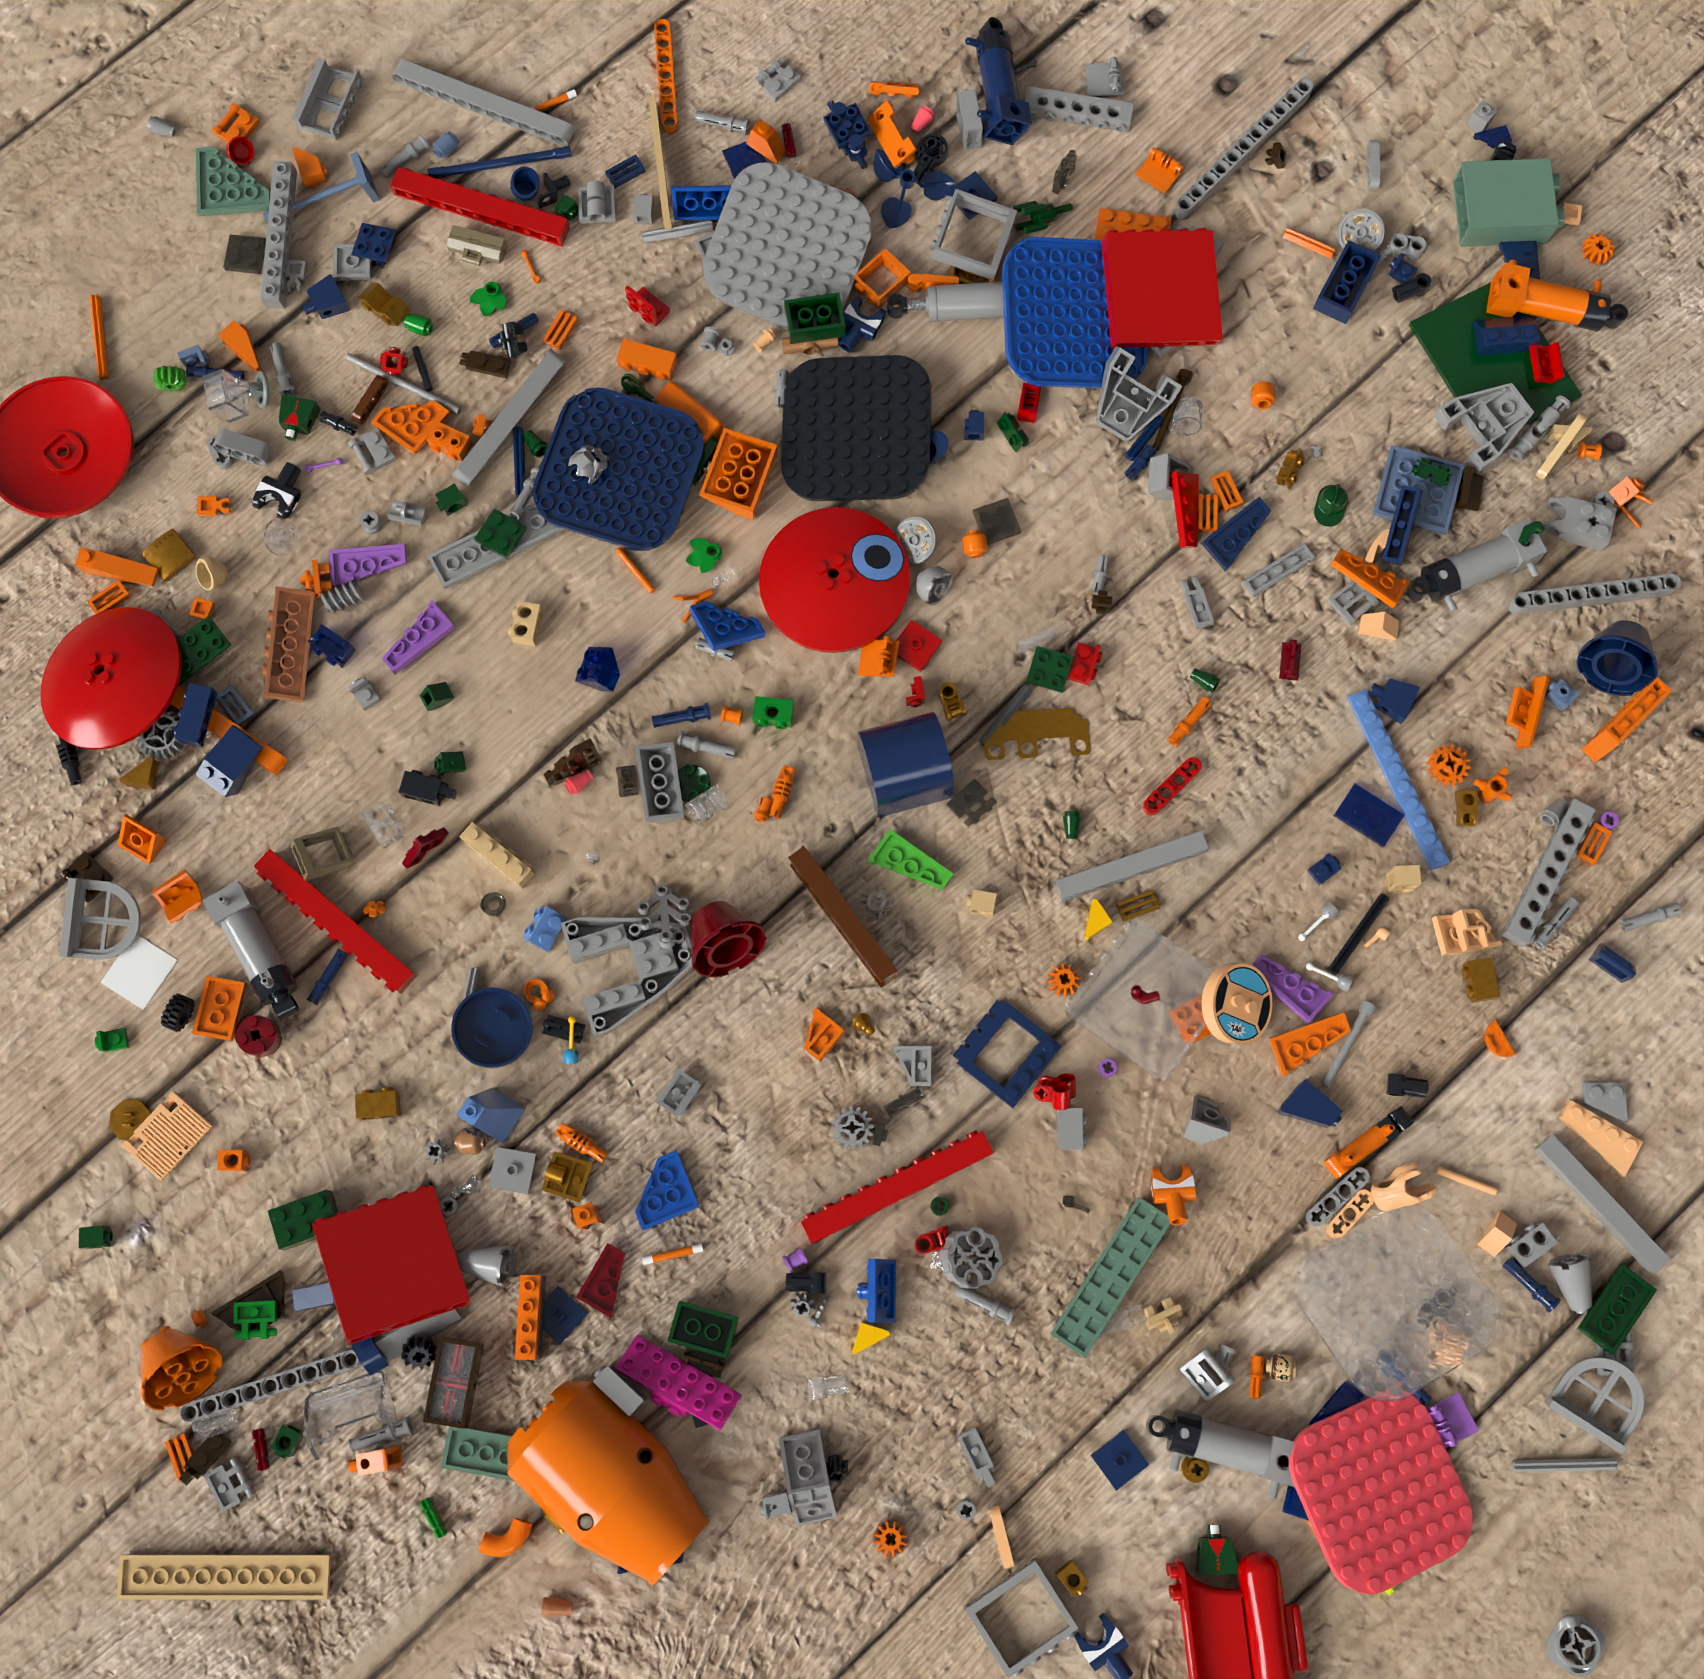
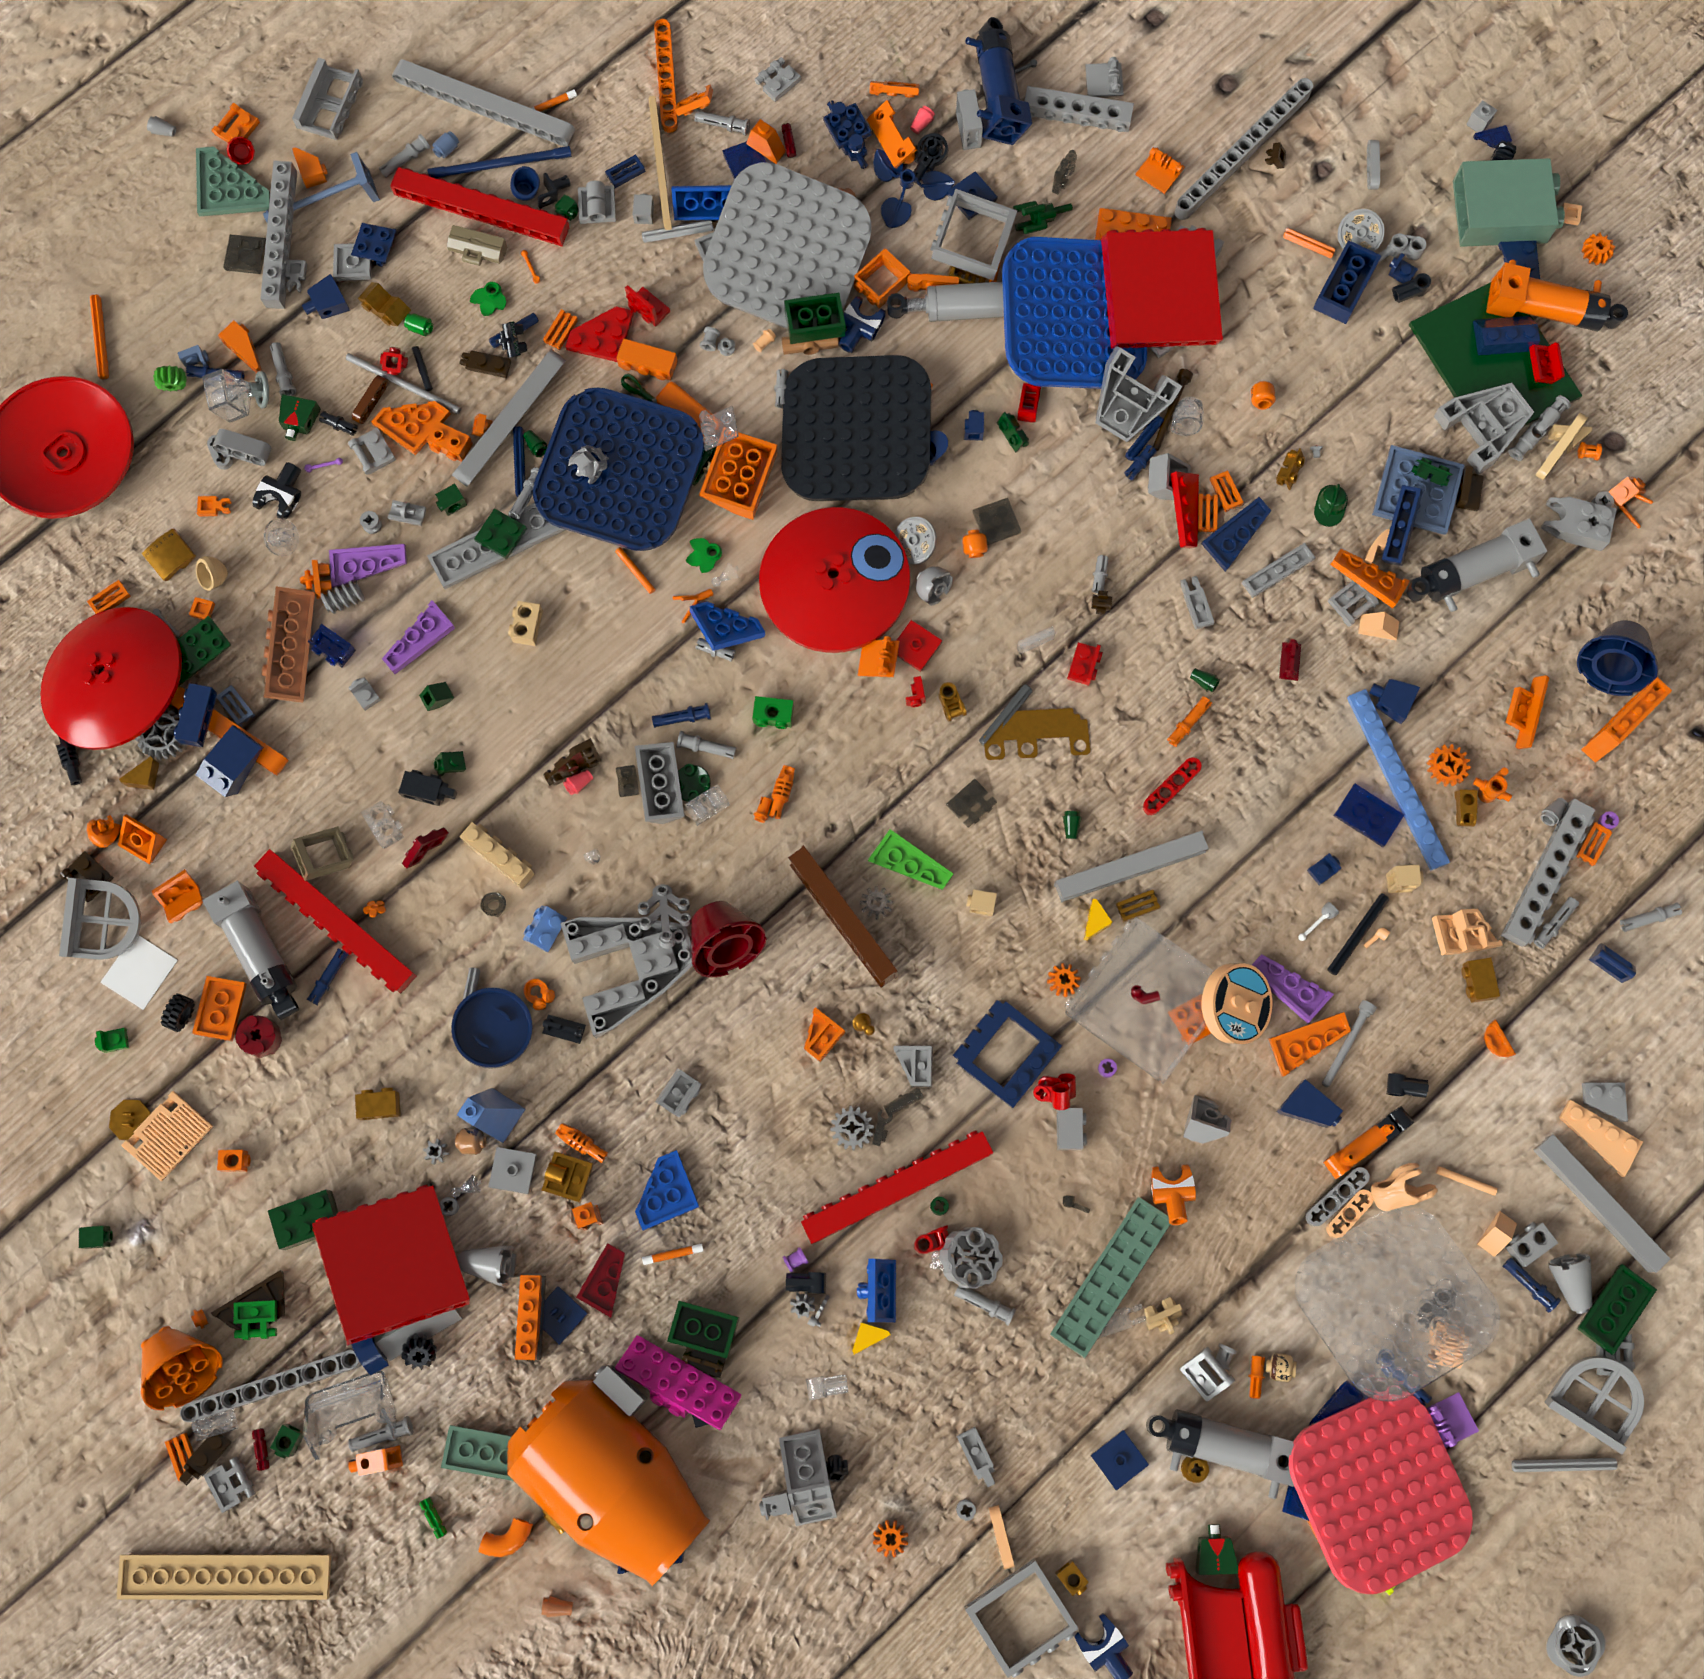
orange slope [75,548,159,587] -> none
slope [292,1283,335,1311] -> none
clear brick [423,1337,485,1429] -> none
hinge [563,1016,579,1064] -> none
clear blue slope [575,647,620,692] -> none
orange bush [720,705,744,726] -> none
dark blue brick [857,712,954,818] -> none
dark green hinge [1026,646,1073,693] -> none
hinge [1306,963,1354,992] -> none
light grey beam [1508,574,1681,615] -> none
dark green arm [1518,521,1545,545] -> none
sand blue brick [1545,679,1581,712] -> none
none -> orange piece [86,815,121,848]
none -> red plate [565,306,634,362]
none -> orange wing [675,84,713,116]
none -> clear hinge [699,406,739,451]

